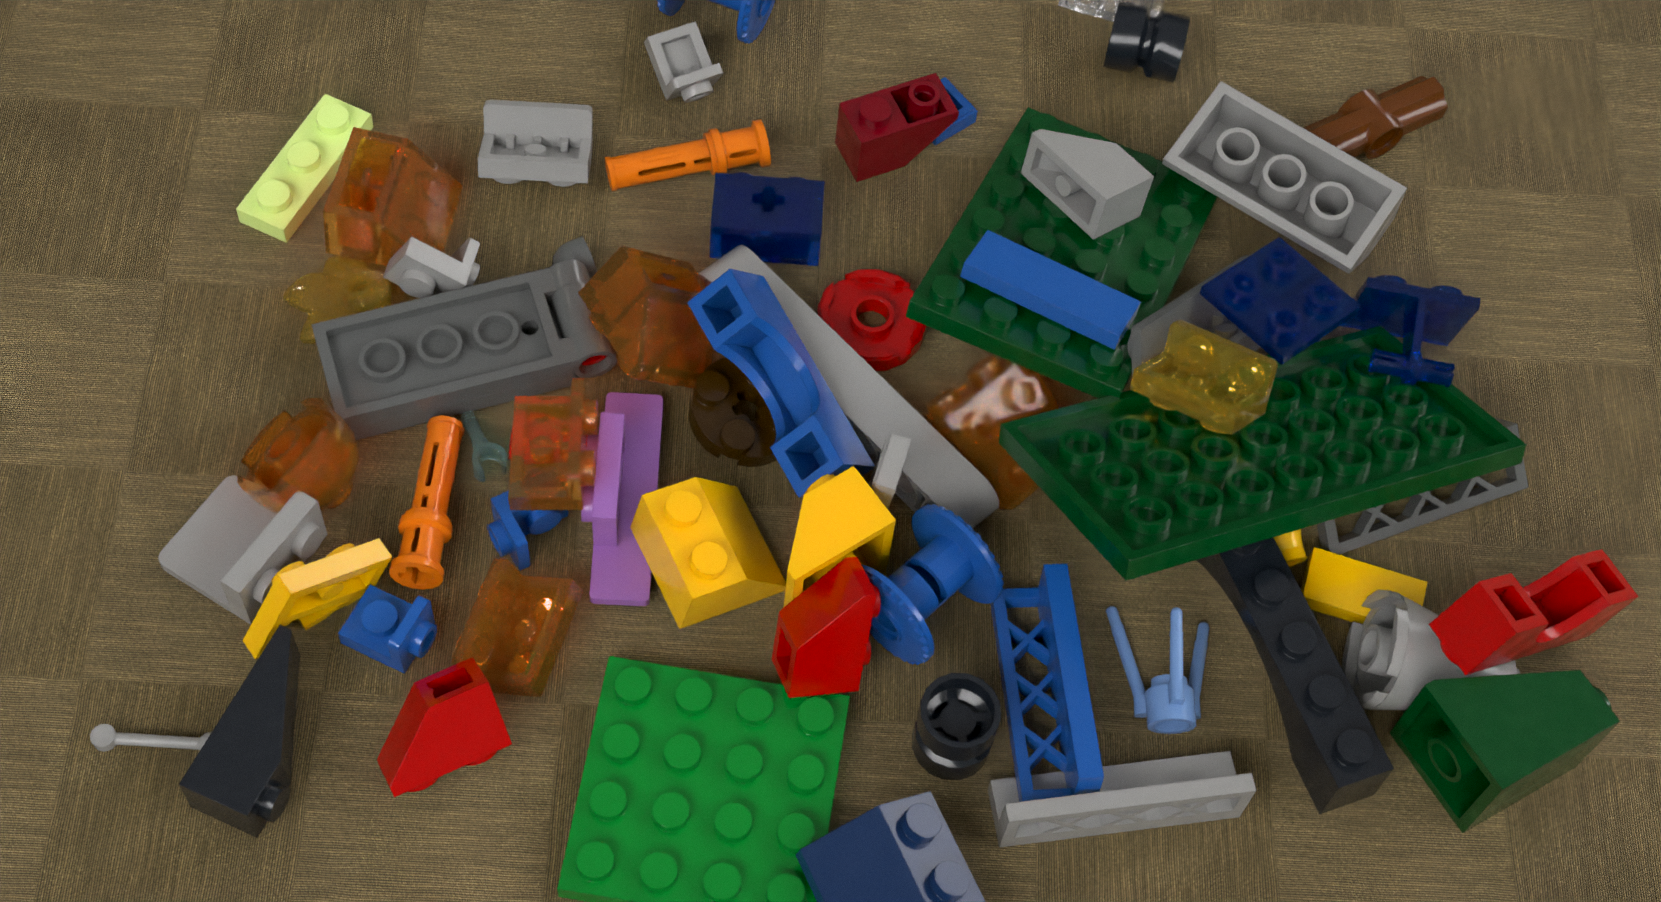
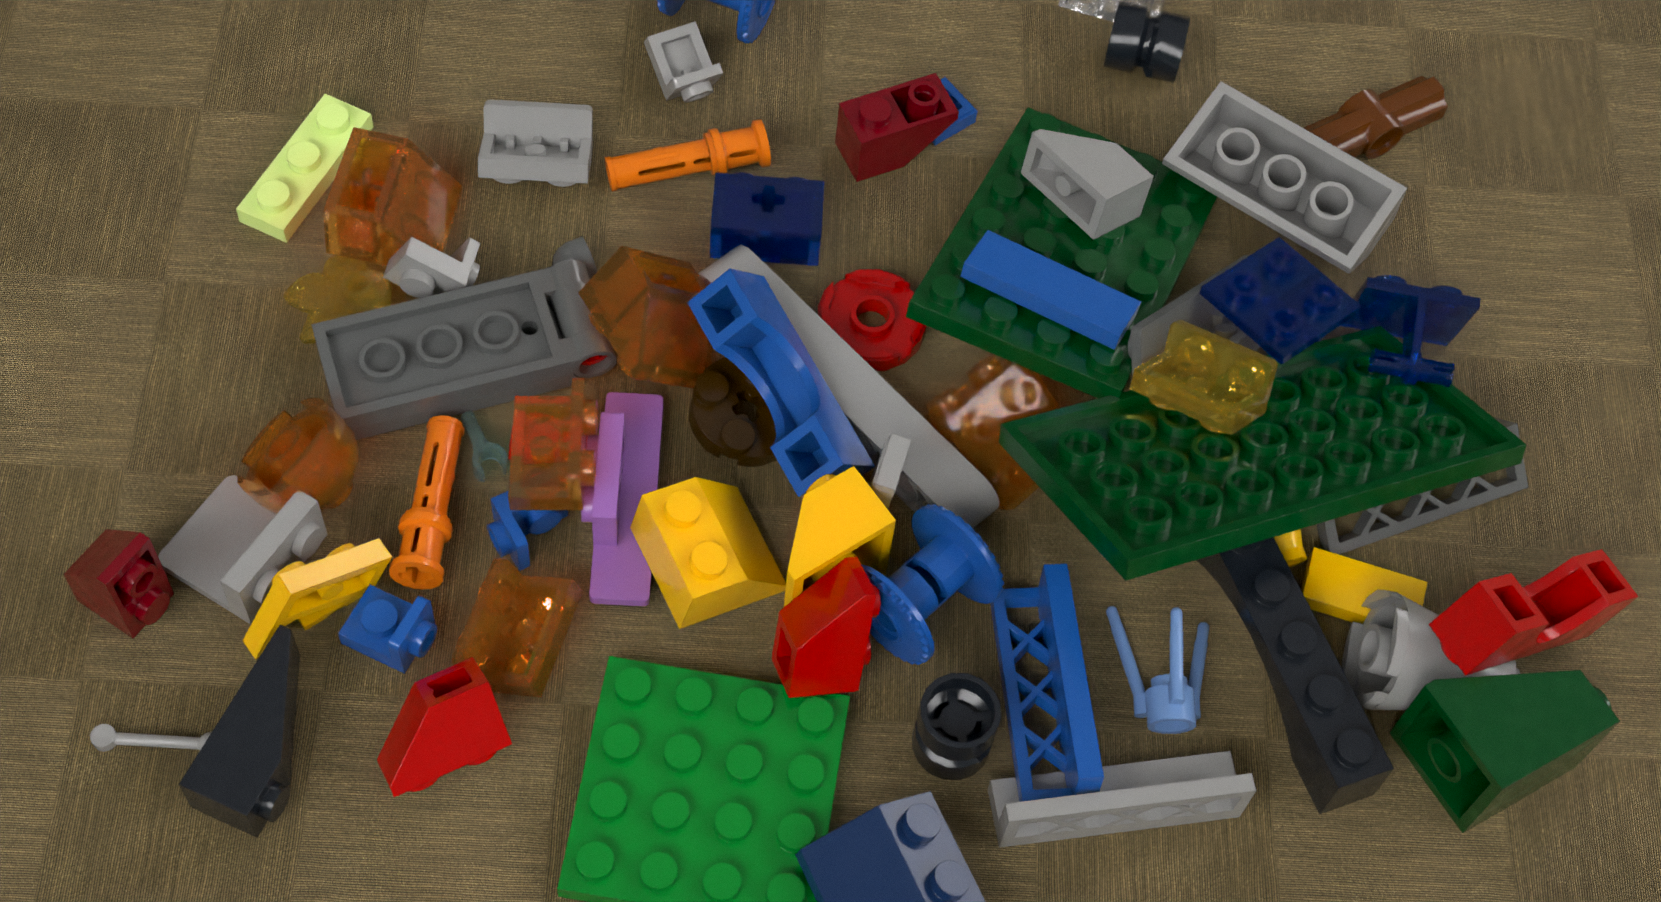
none -> dark red slope [63,529,174,639]

